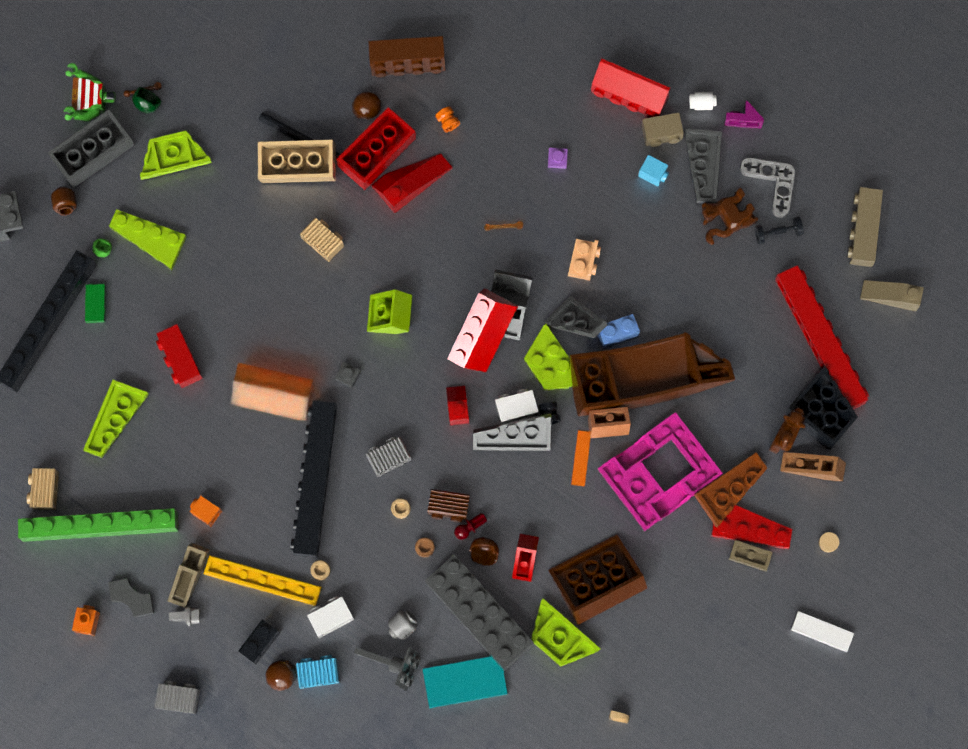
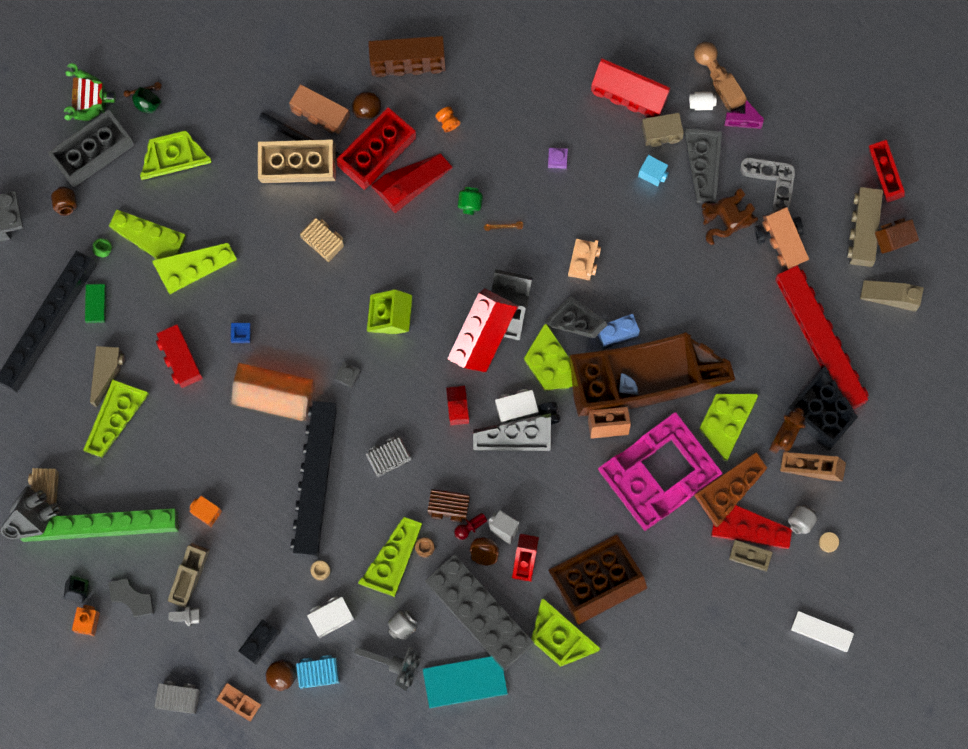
yellow tile [203,555,322,606] -> none
tan tile [391,498,411,519] -> none
orange sticker [571,430,591,486] -> none
tan tile [609,710,630,724] -> none
none -> dark grey piece [1,486,61,539]
none -> black slope [63,575,89,603]
none -> dark tan slope [90,346,125,407]
none -> lime wing [152,243,237,294]
none -> nougat slope [216,683,261,722]
none -> blue plate [231,323,251,343]
none -> nougat brick [289,84,350,134]
none -> lime wing [358,517,422,597]
none -> green head [457,187,483,215]
none -> light grey brick [488,511,519,544]
none -> sand blue tile [619,373,638,395]
none -> medium nougat beam [694,42,747,111]
none -> lime wing [699,394,758,462]
none -> nougat brick [762,207,809,269]
none -> light grey head [788,504,817,534]
none -> red brick [869,140,905,203]
none -> reddish brown brick [875,217,919,254]

